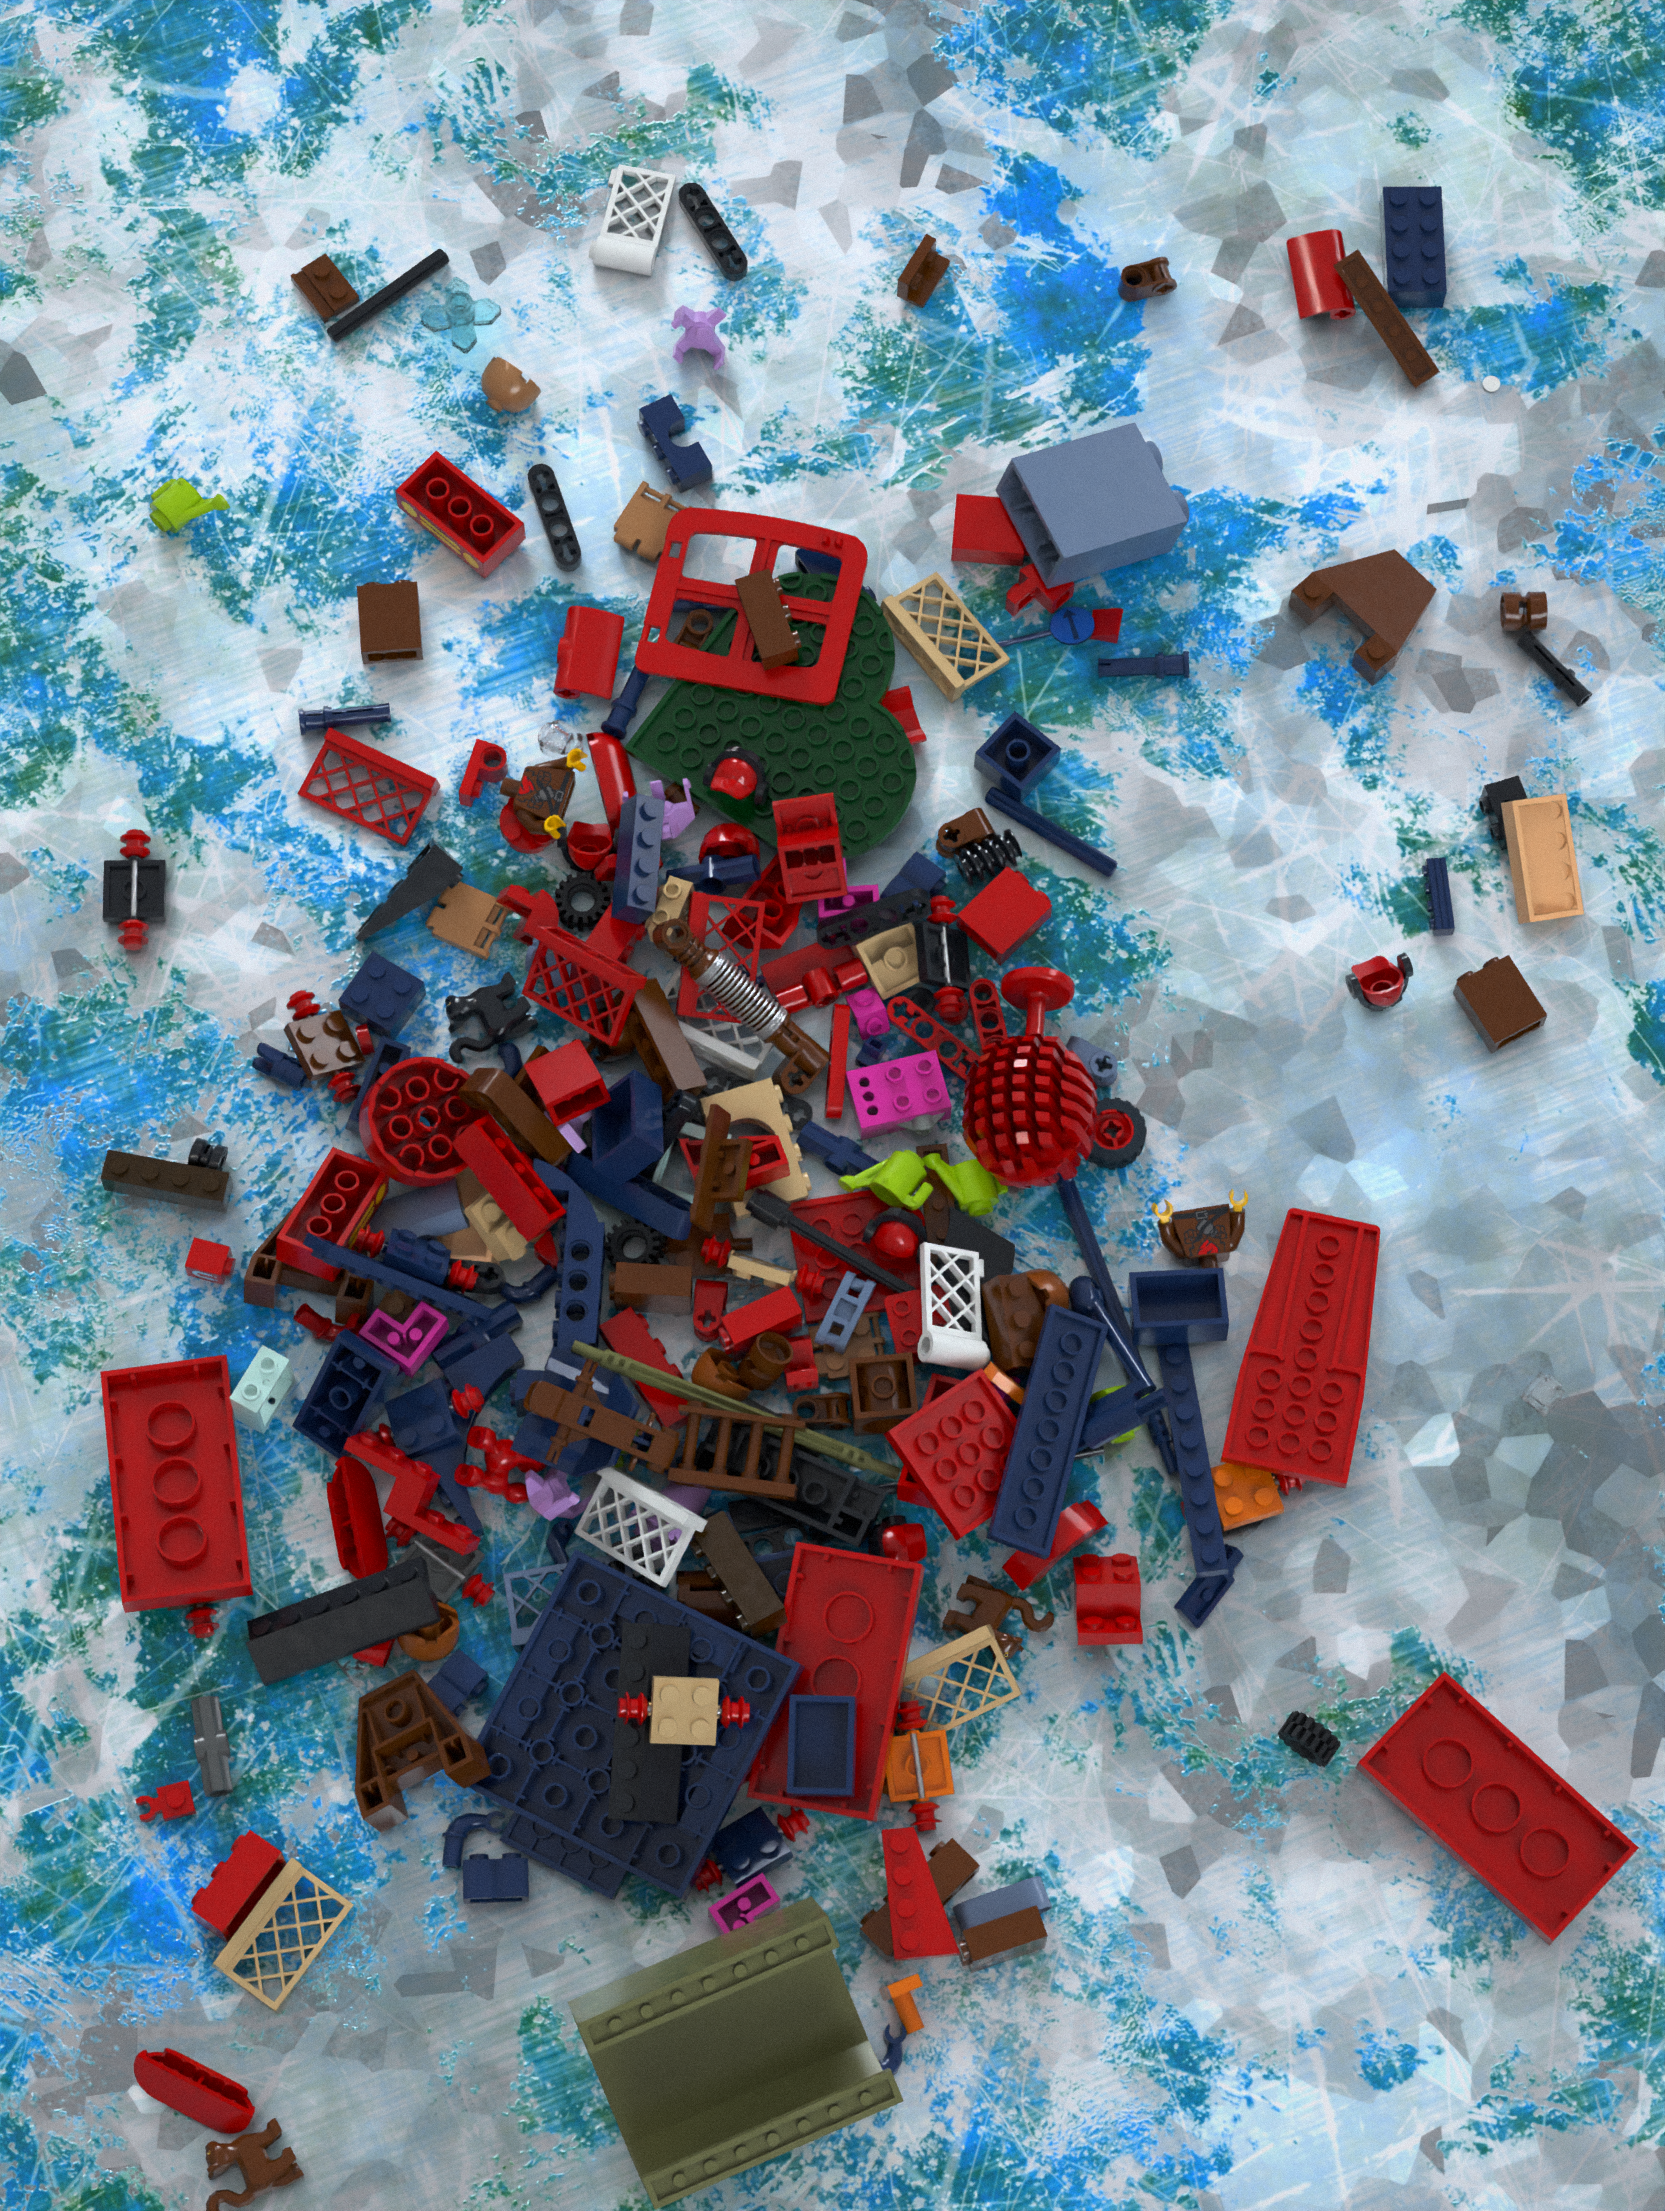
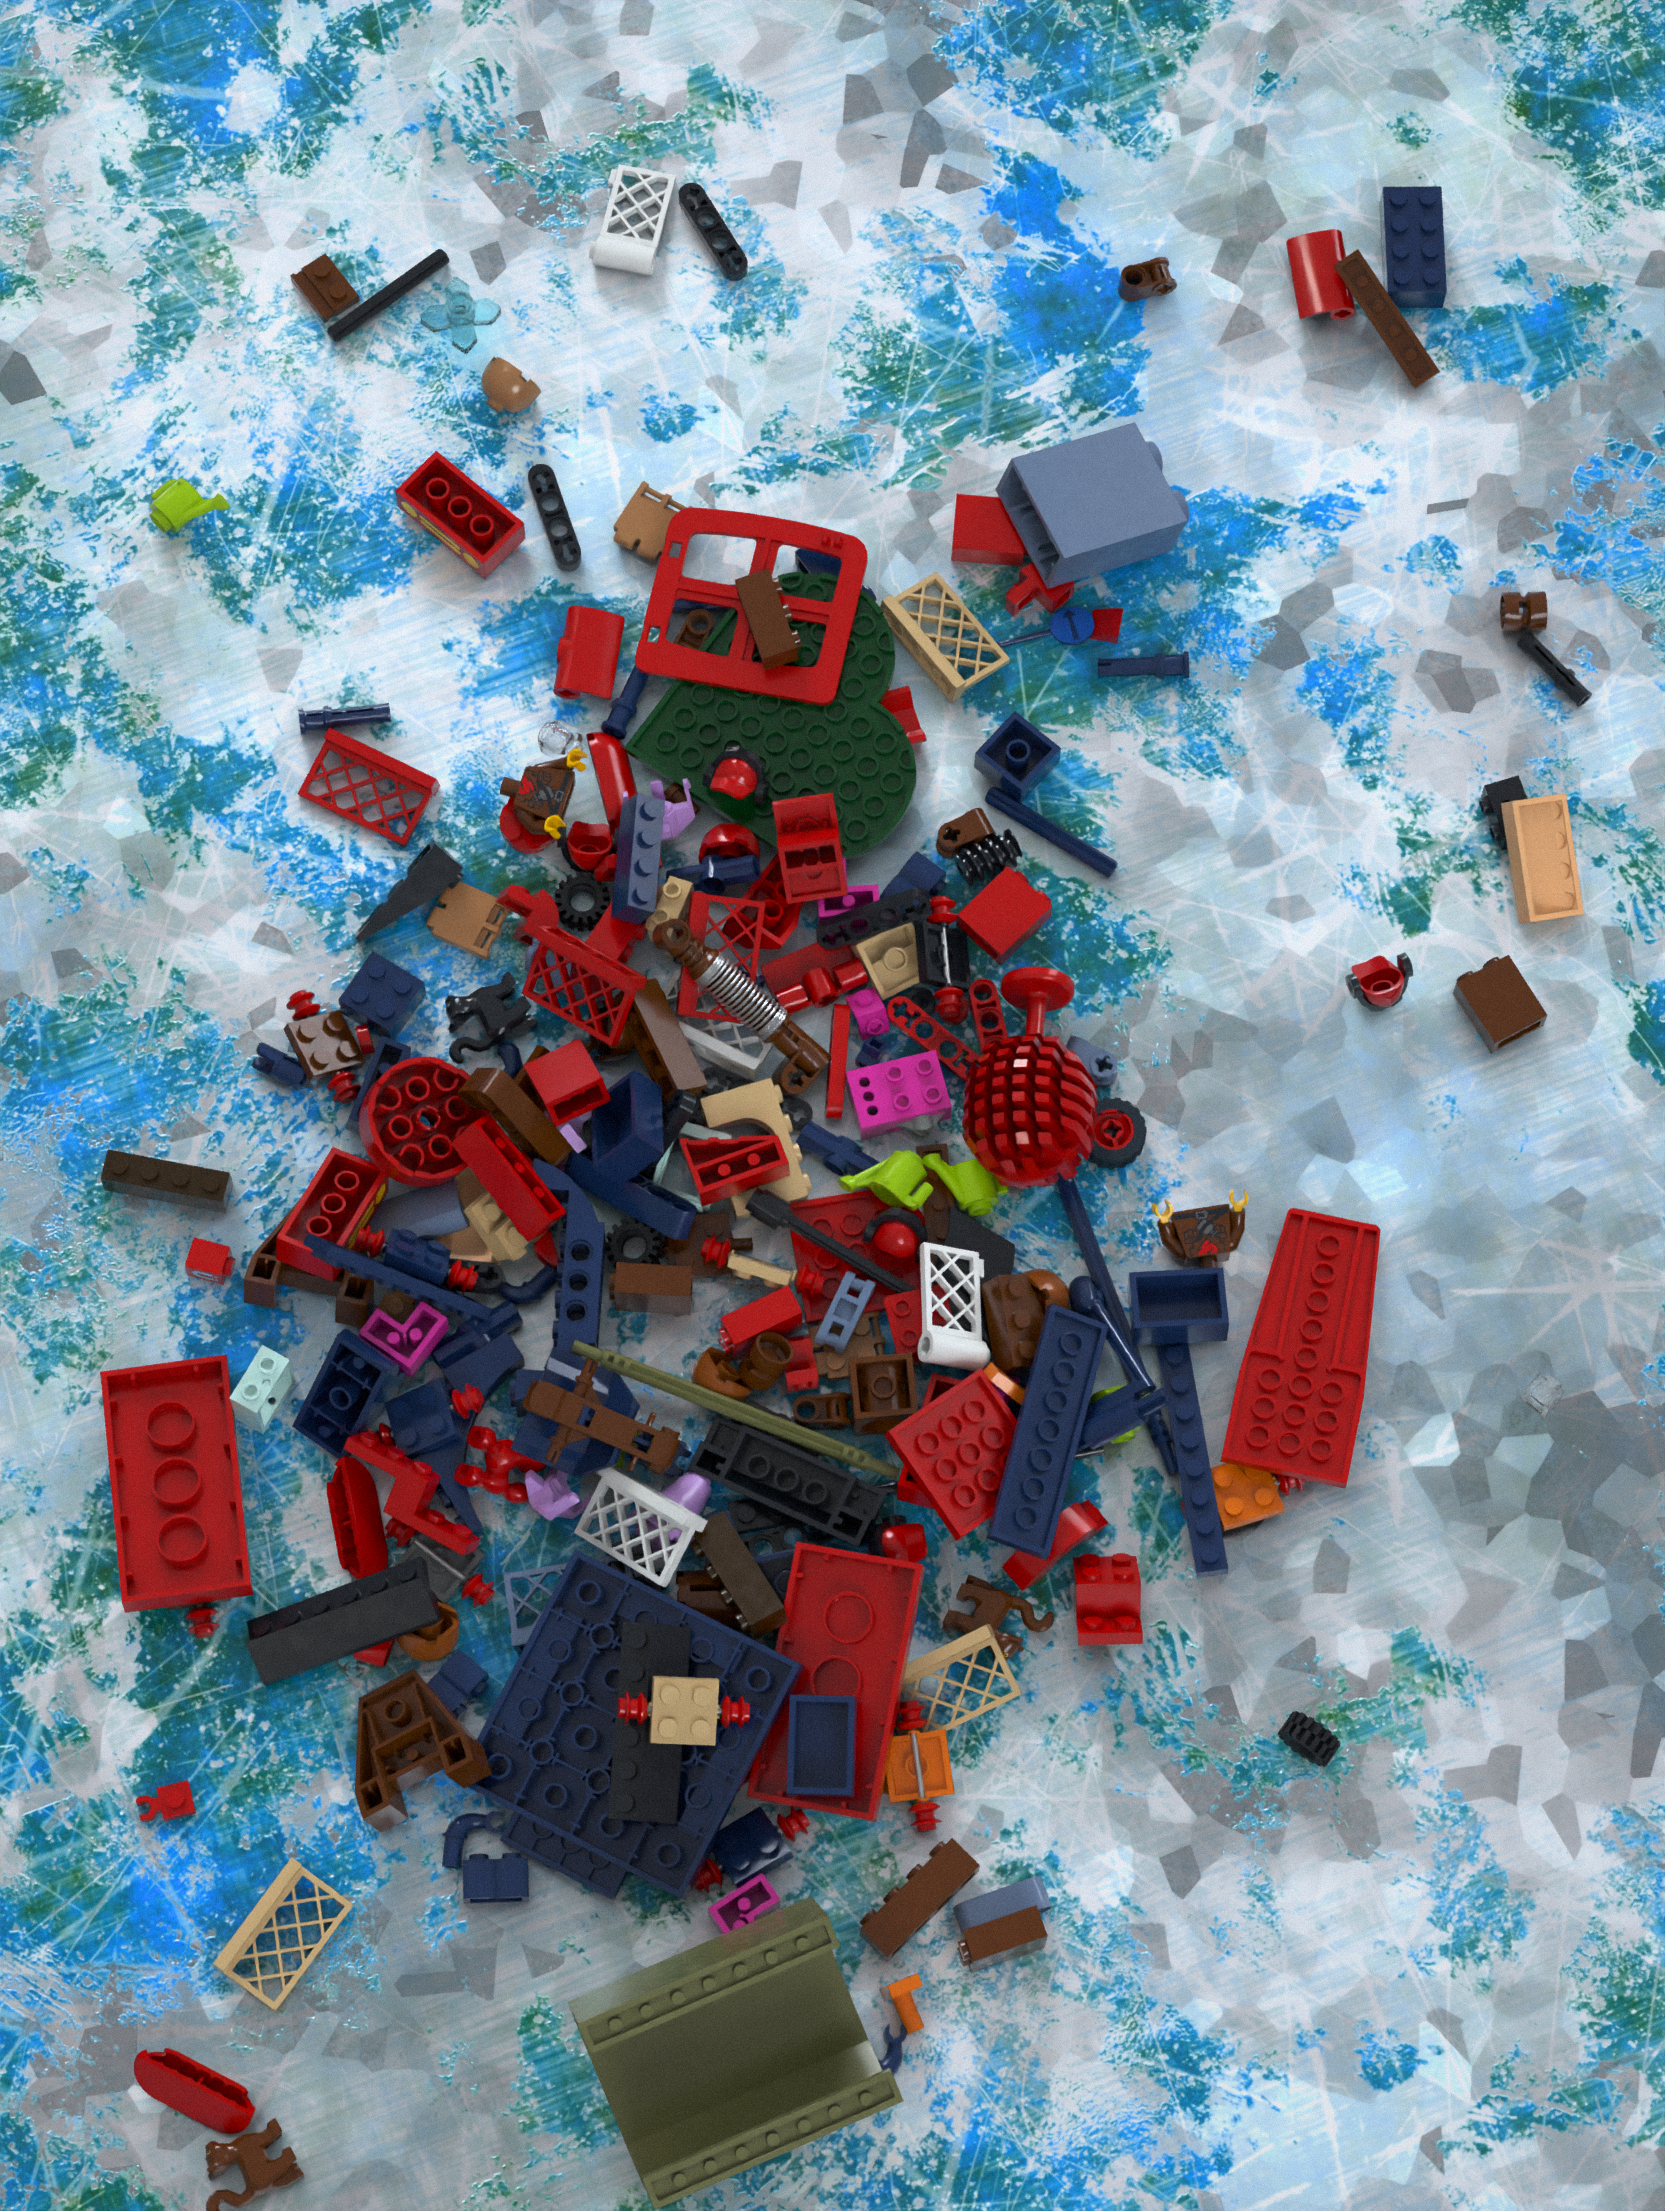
black plate [103,829,166,950] -> none
black wheel [187,1137,228,1171] -> none
dark grey piece [191,1696,233,1797] -> none
red piece [191,1830,286,1944] -> none
red piece [293,1303,365,1343] -> none
reddish brown brick [357,580,423,664] -> none
red plate [458,739,508,807] -> none
dark blue arm [546,1521,574,1565] -> none
red brick [599,1306,688,1431] -> none
dark blue arch [637,394,712,493] -> none
reddish brown fence [667,1401,807,1501] -> none
lavender piece [671,305,726,370] -> none
reddish brown bracket [689,1104,753,1231] -> none
red piece [693,1279,728,1342] -> none
red wing [881,1827,960,1962] -> none
reddish brown bracket [897,234,950,308] -> none
dark blue hinge [1173,1544,1244,1629] -> none
reddish brown wedge [1288,549,1437,686] -> none
red plate [1356,1671,1639,1946] -> none
dark blue piece [1422,857,1455,936] -> none
white sticker [1482,376,1500,392] -> none

